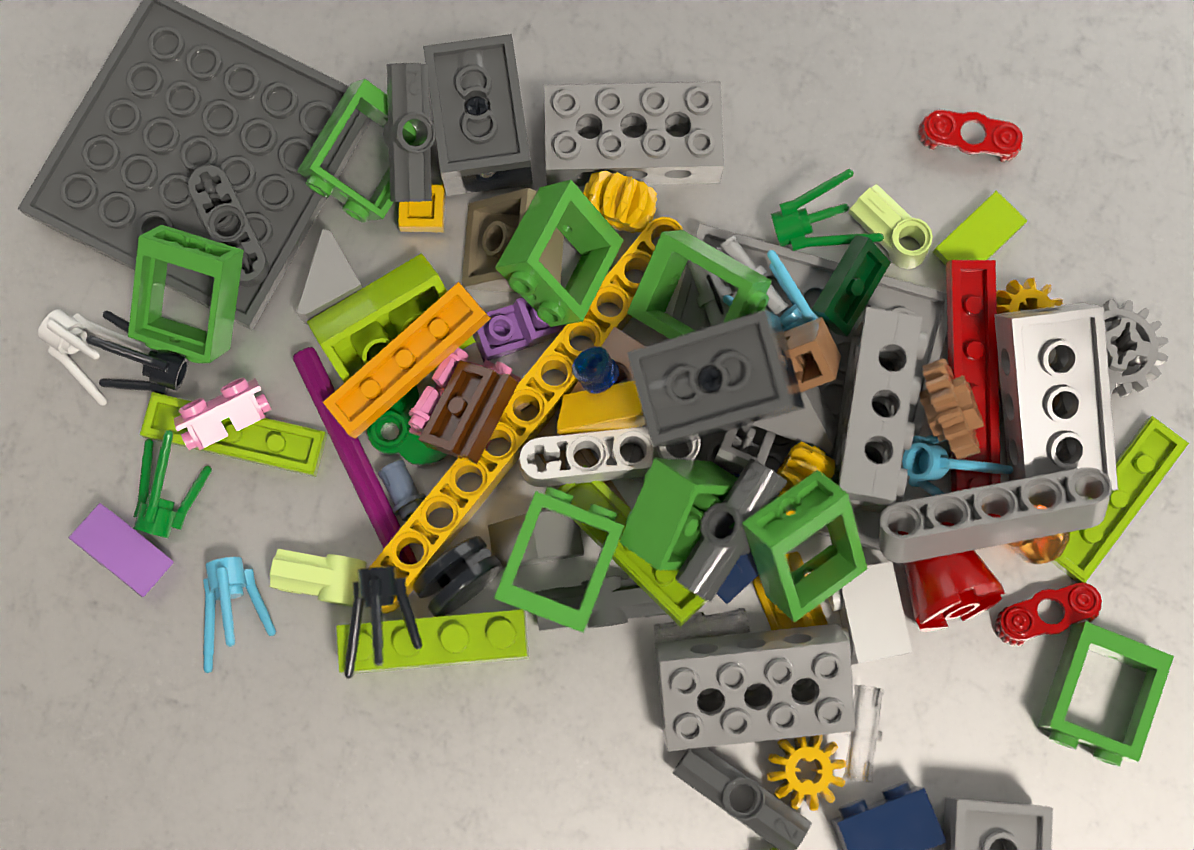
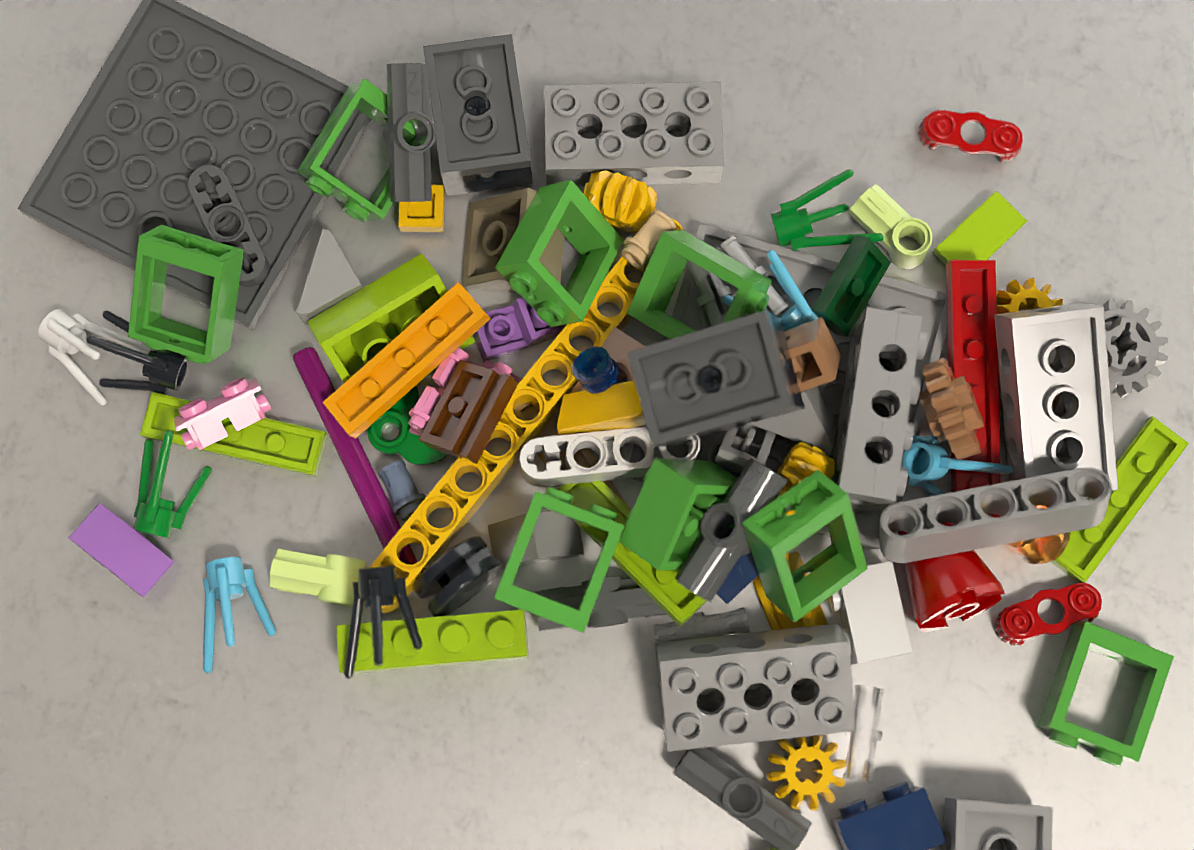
none -> tan pin [622,210,676,269]

